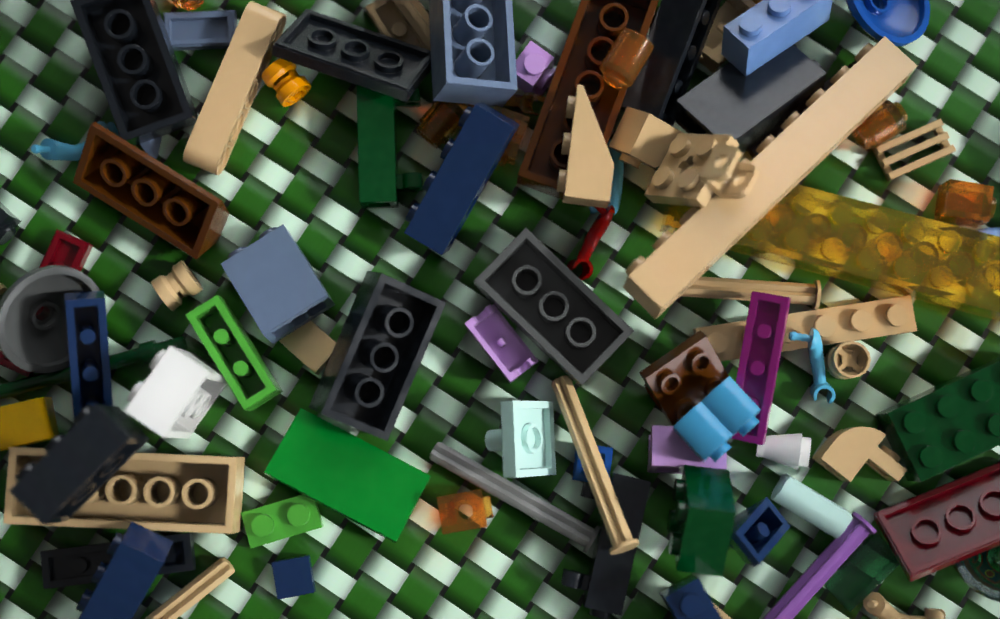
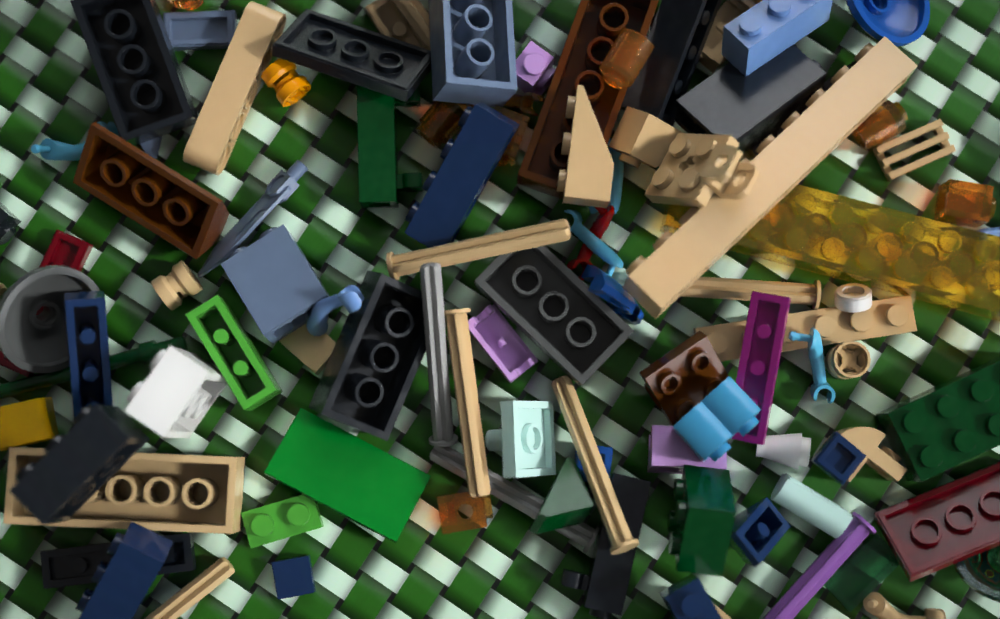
none -> sand blue piece [197,159,308,278]
none -> medium blue piece [306,285,364,336]
none -> tan axle [386,218,571,280]
none -> light grey axle [420,262,458,447]
none -> tan axle [444,308,491,497]
none -> dark green slope [529,456,594,534]
none -> medium azure piece [564,210,624,277]
none -> blue brick [581,265,644,325]
none -> dark blue tile [811,432,866,485]
none -> white tile [834,283,872,313]

